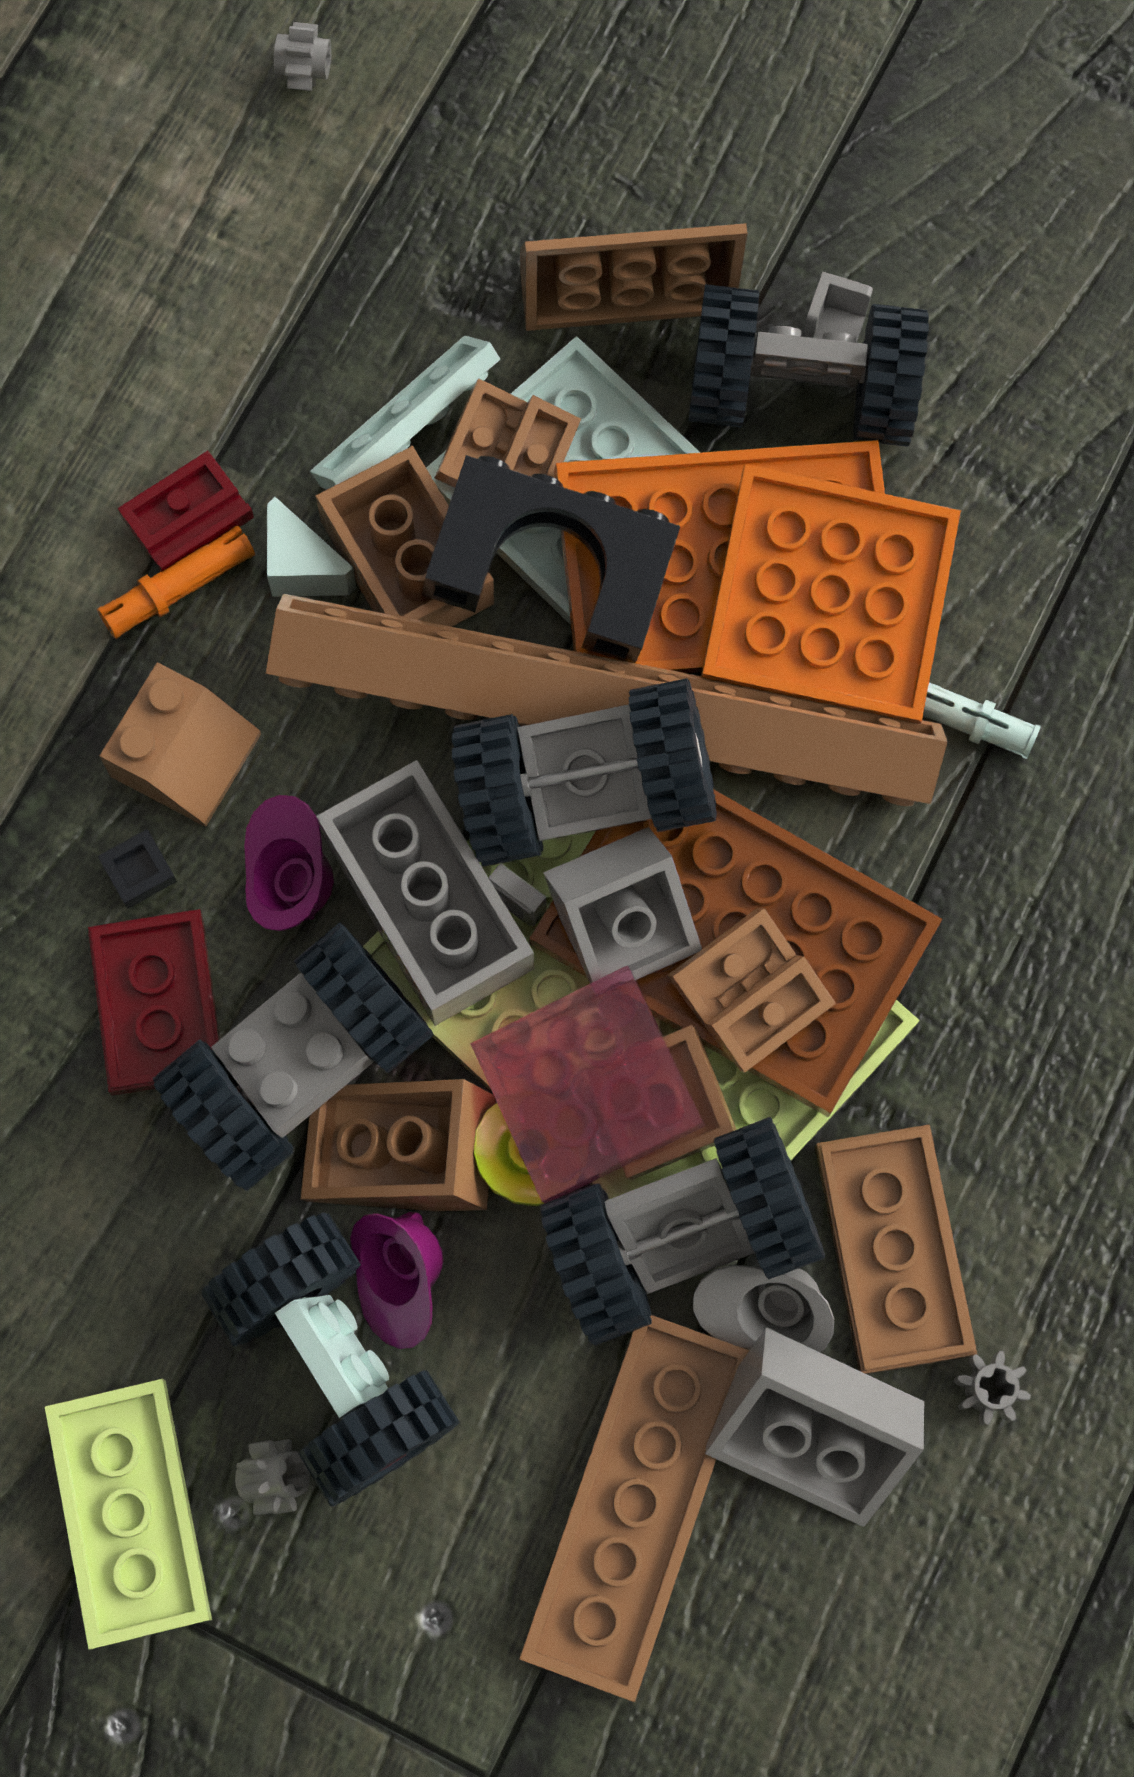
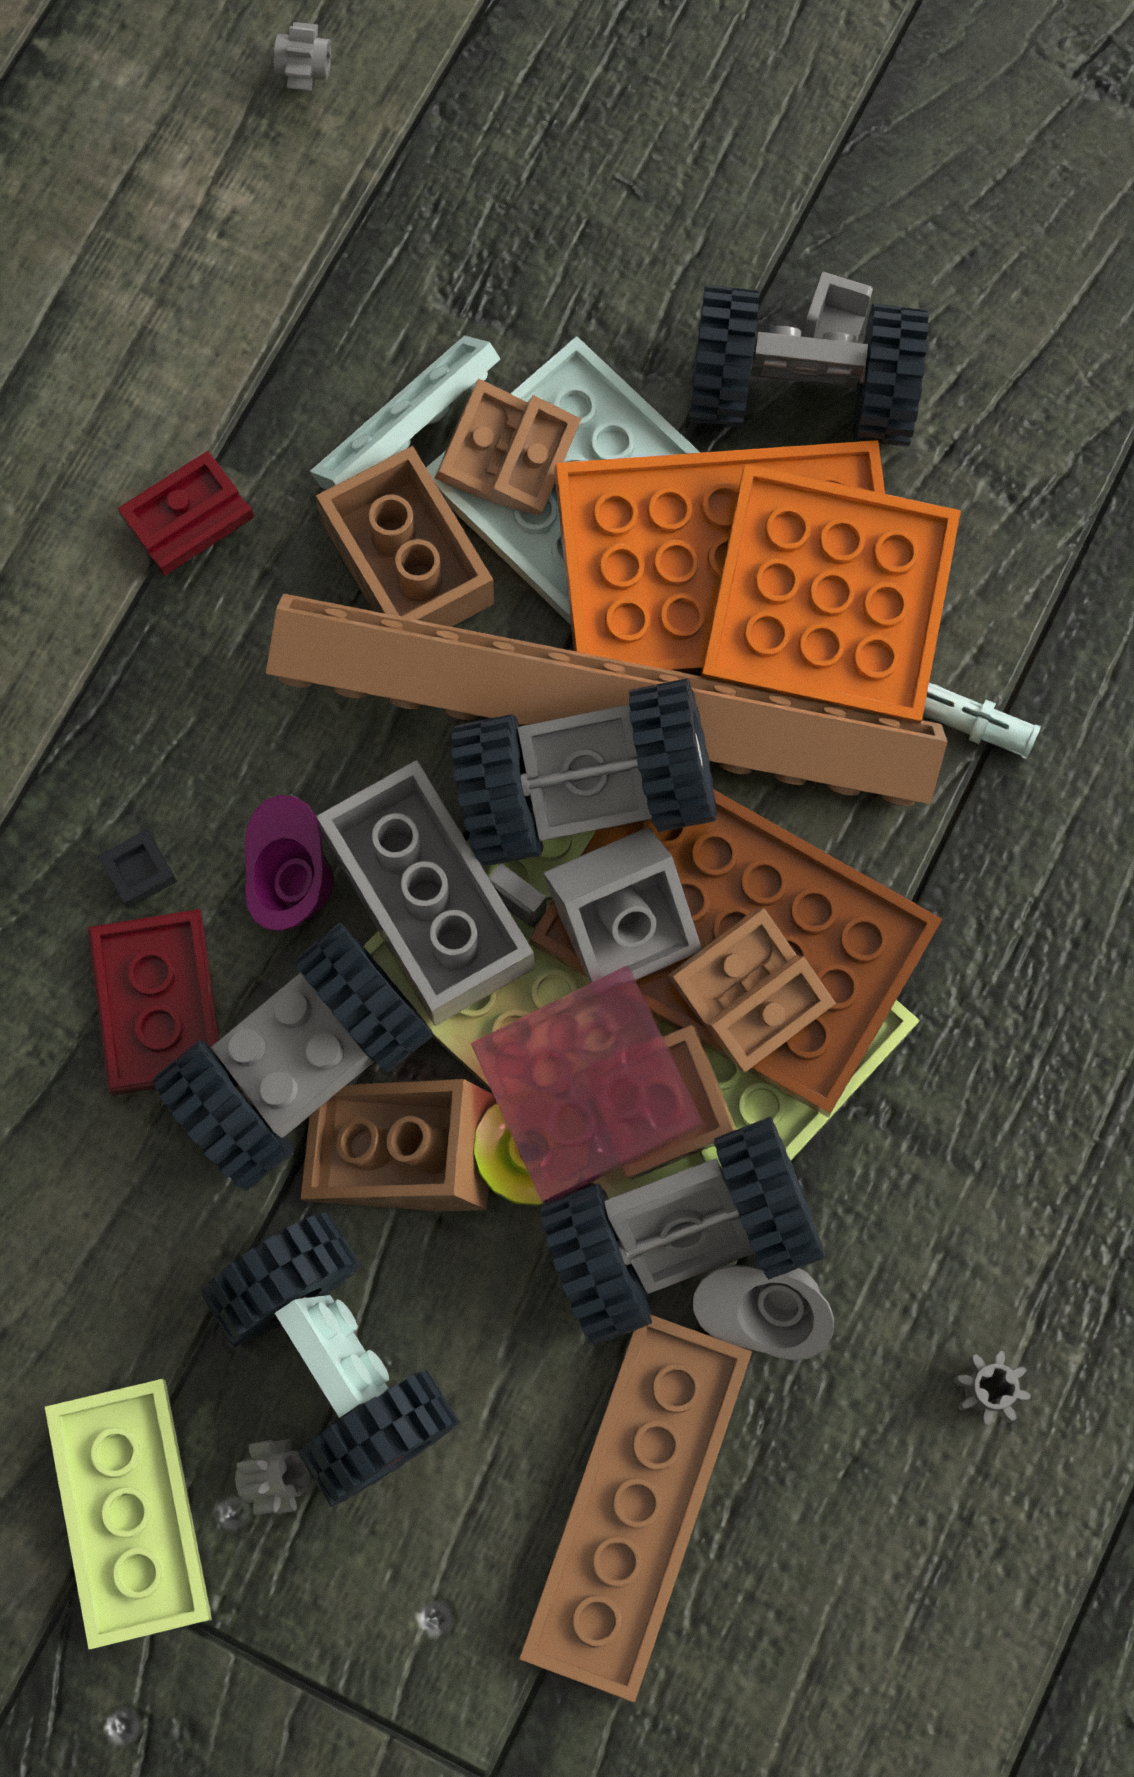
orange pin [97,526,255,639] -> none
medium nougat slope [100,662,261,827] -> none
light aqua slope [267,497,357,597] -> none
magenta piece [350,1212,443,1349] -> none
black arch [422,455,680,663] -> none
medium nougat slope [520,224,747,331] -> none
light grey slope [705,1327,924,1527] -> none
medium nougat tile [815,1125,977,1374] -> none

